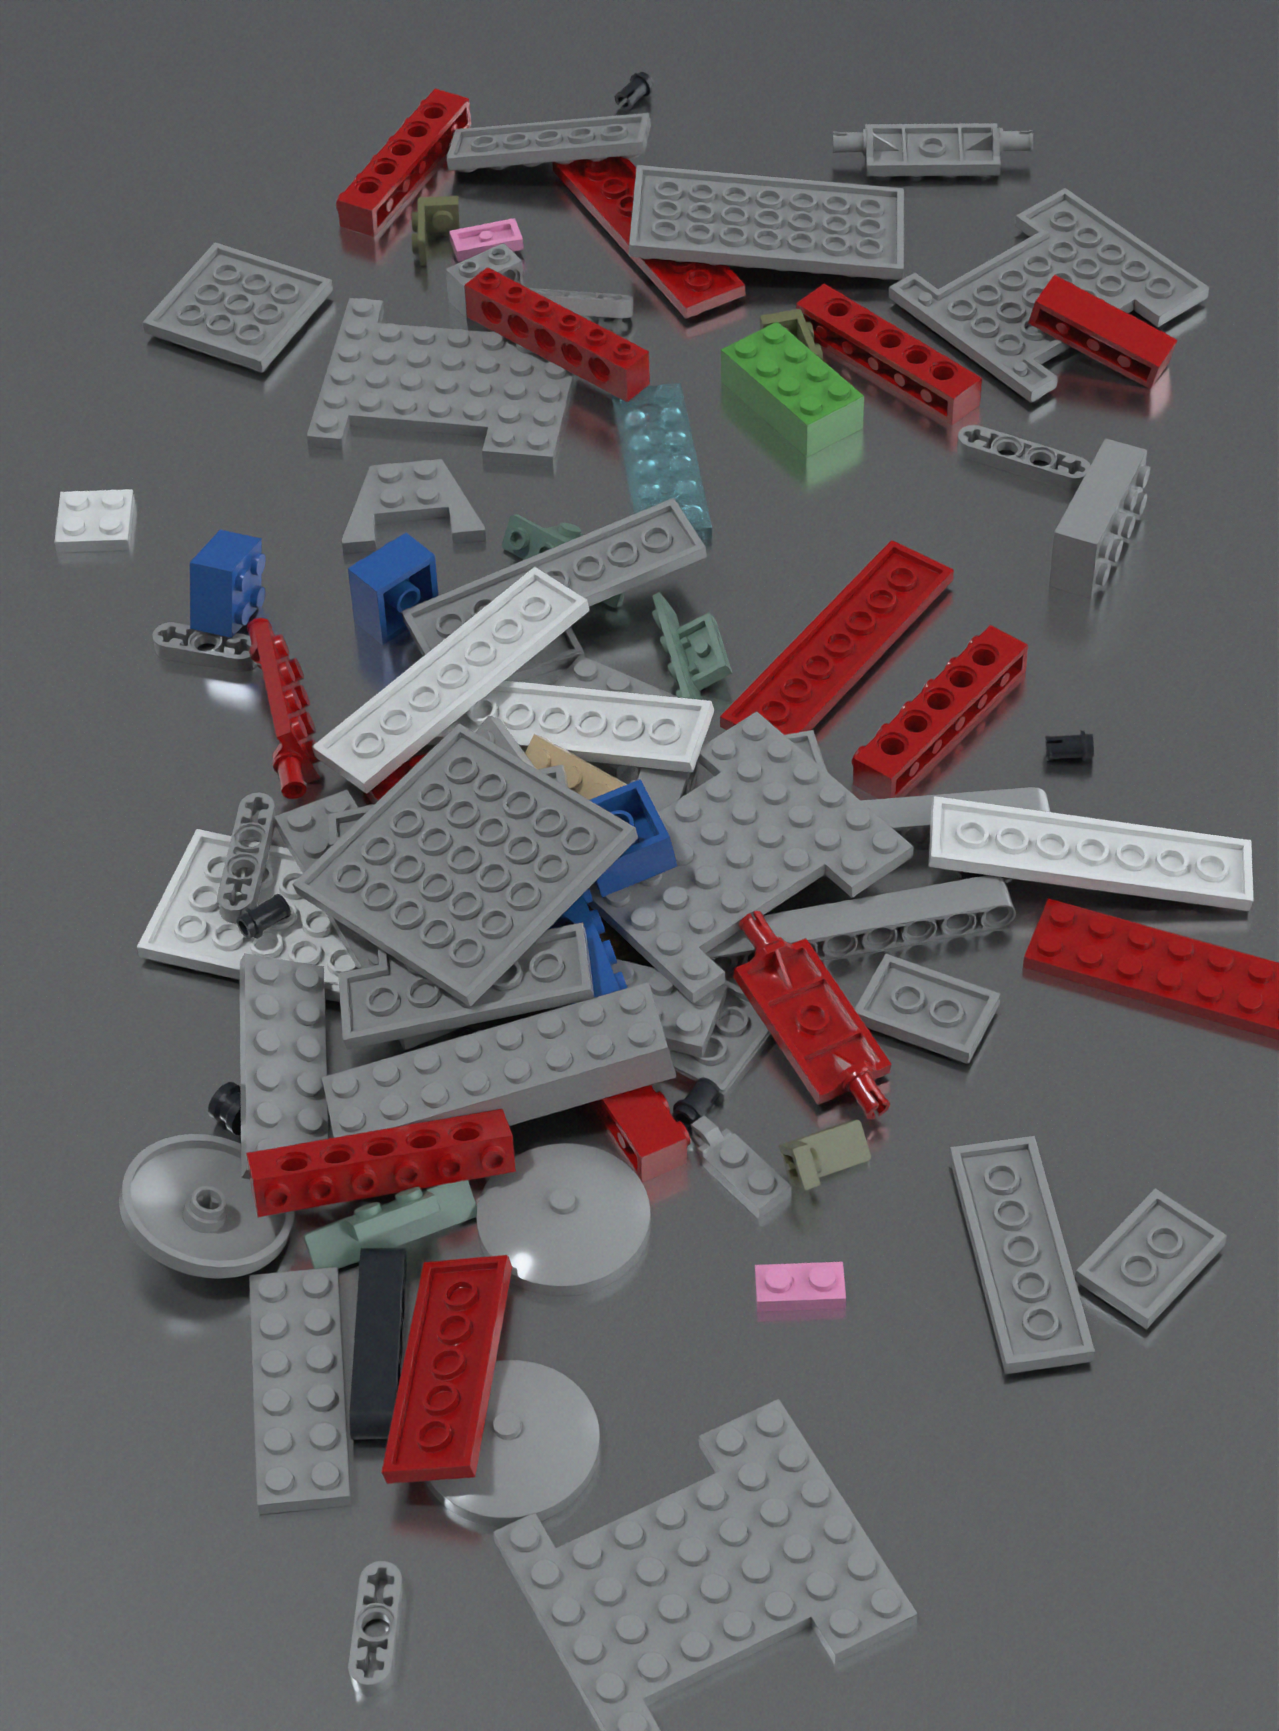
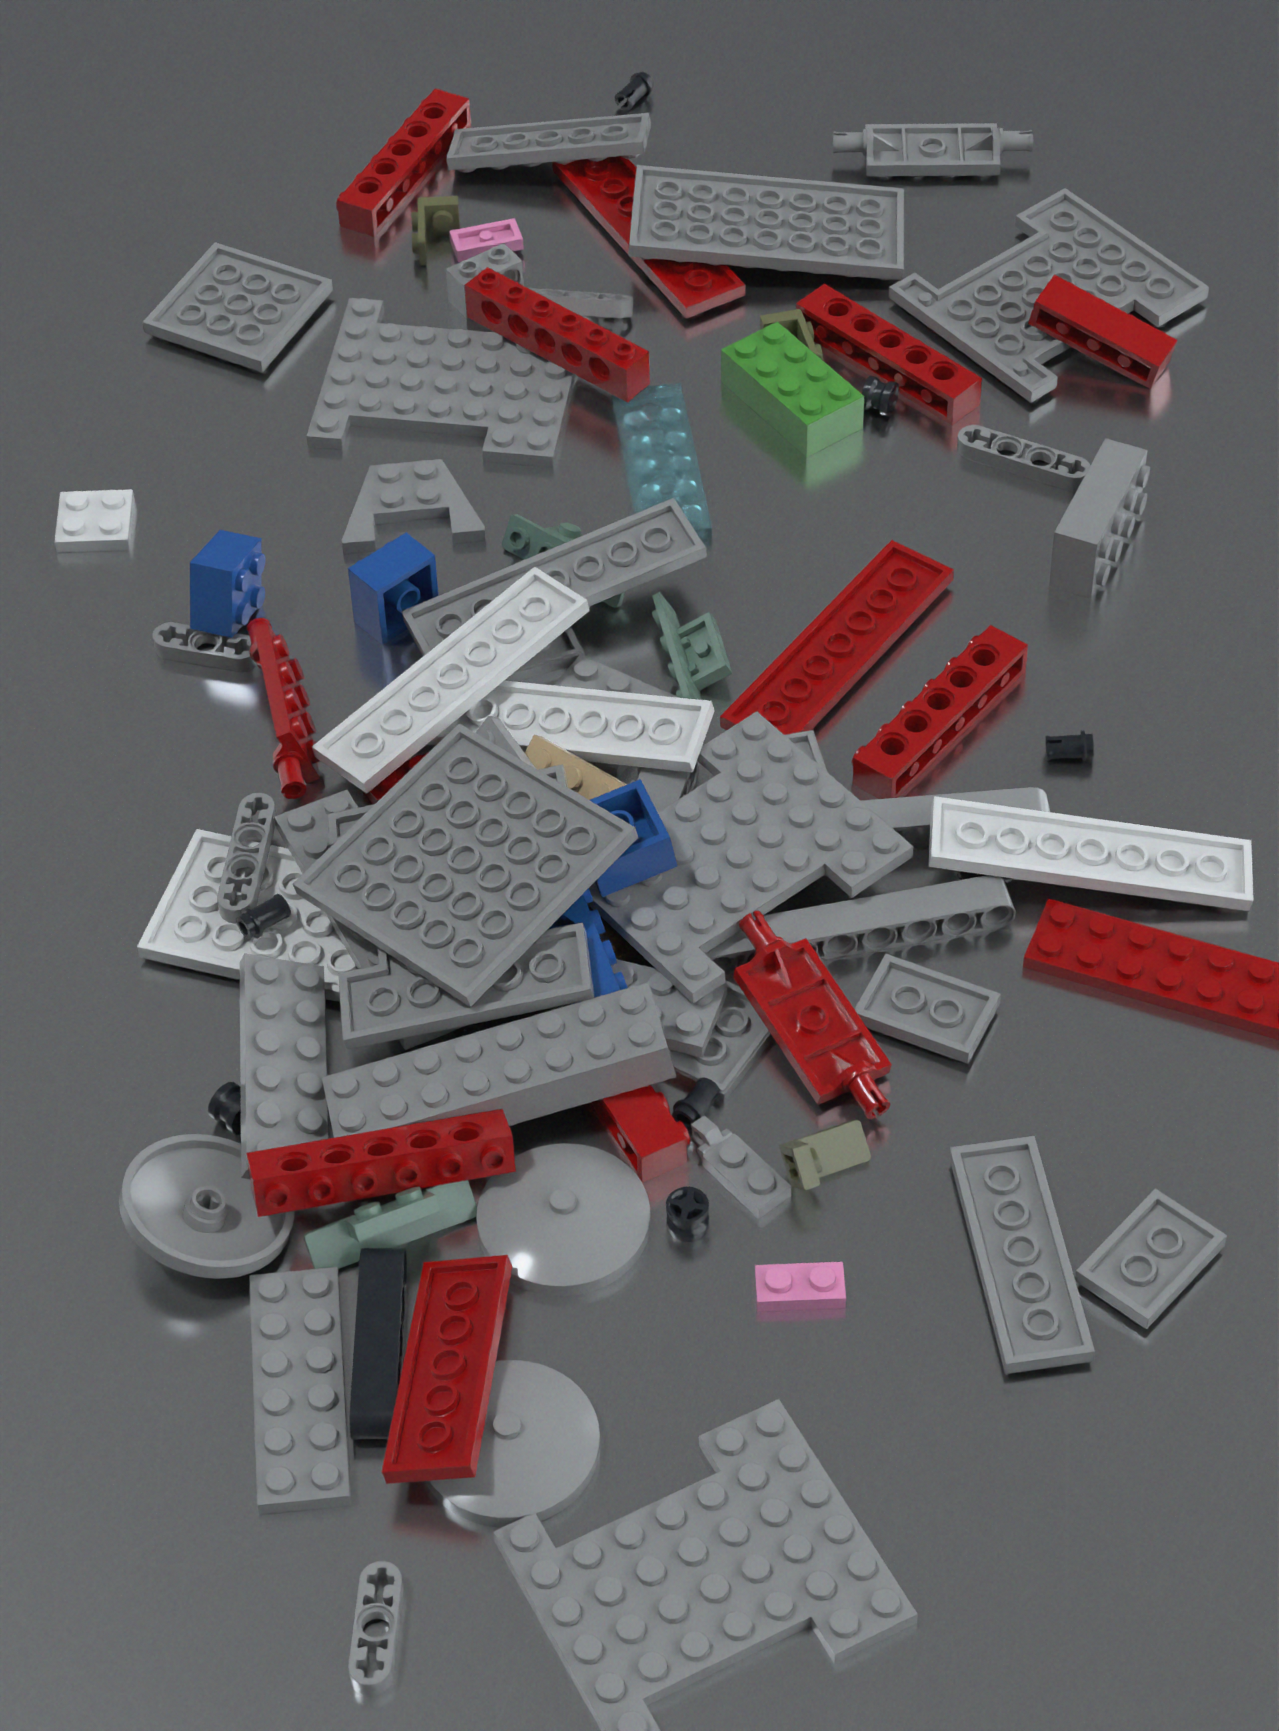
none -> black wheel [666,1187,709,1242]
none -> black wheel [861,375,899,417]

